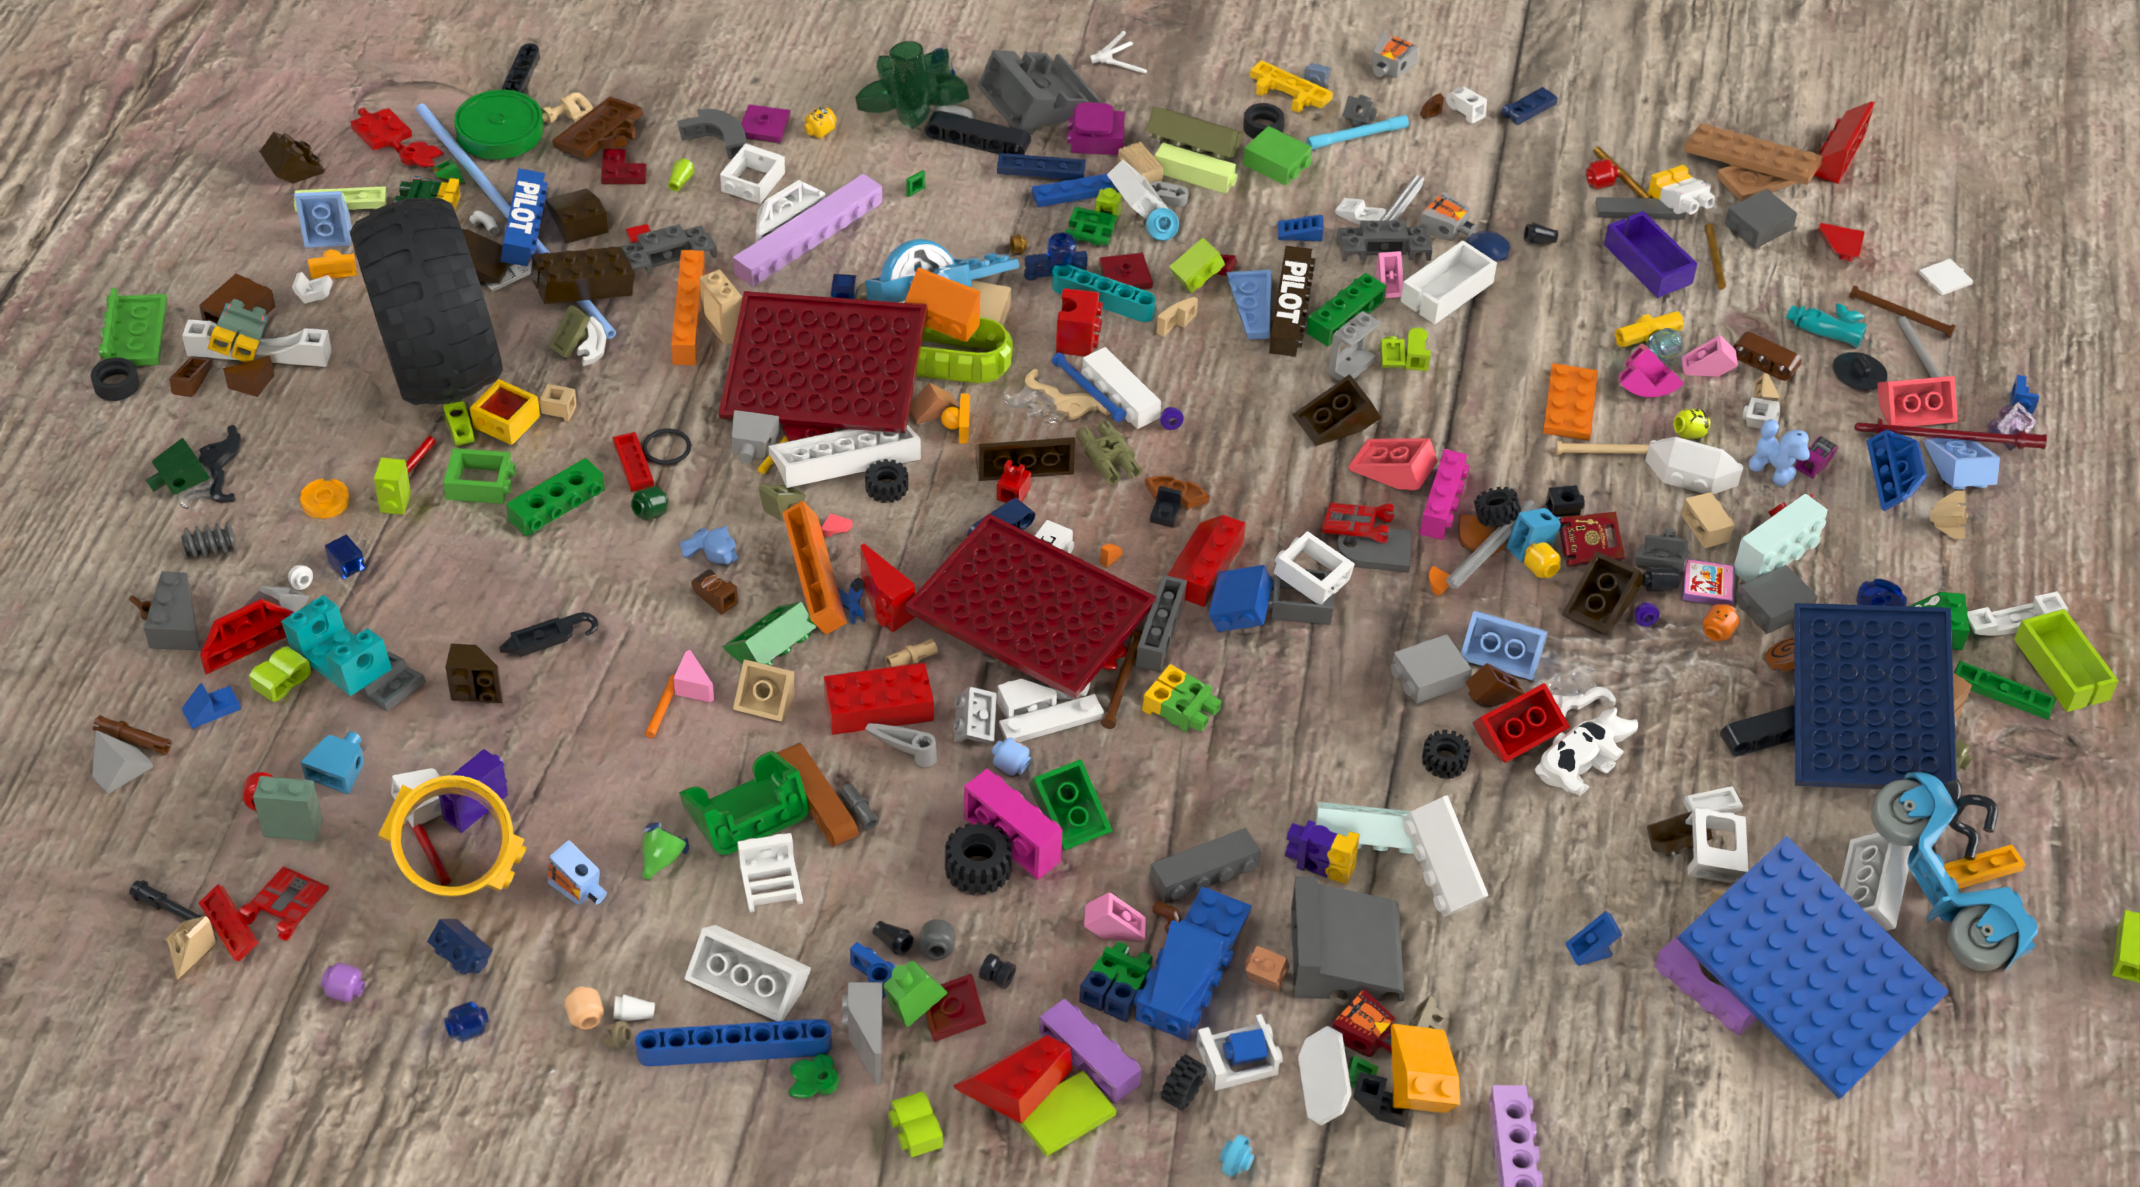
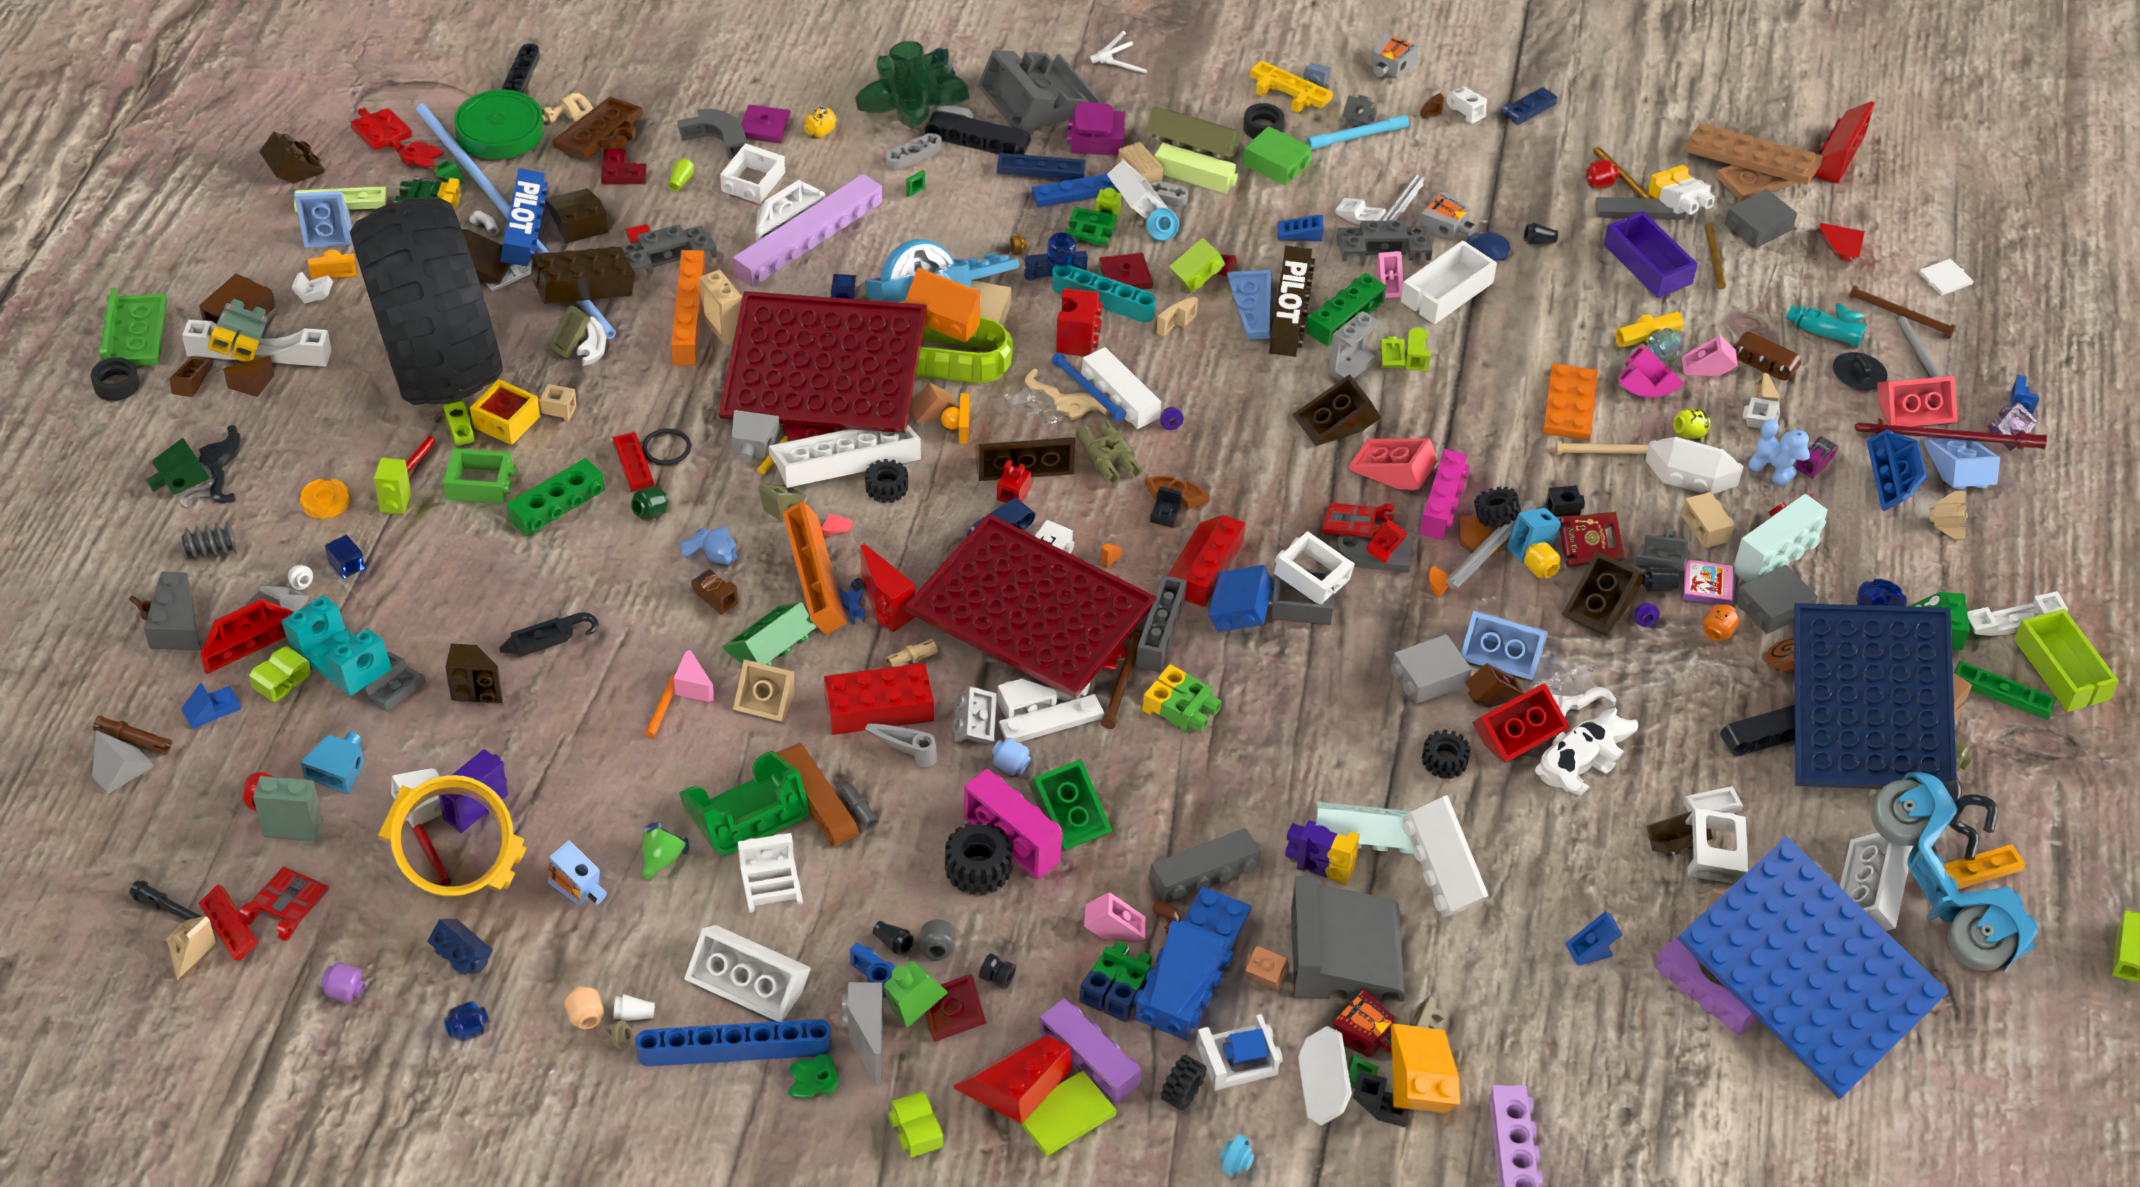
none -> light grey beam [886,133,941,170]
none -> red bracket [1366,519,1408,563]

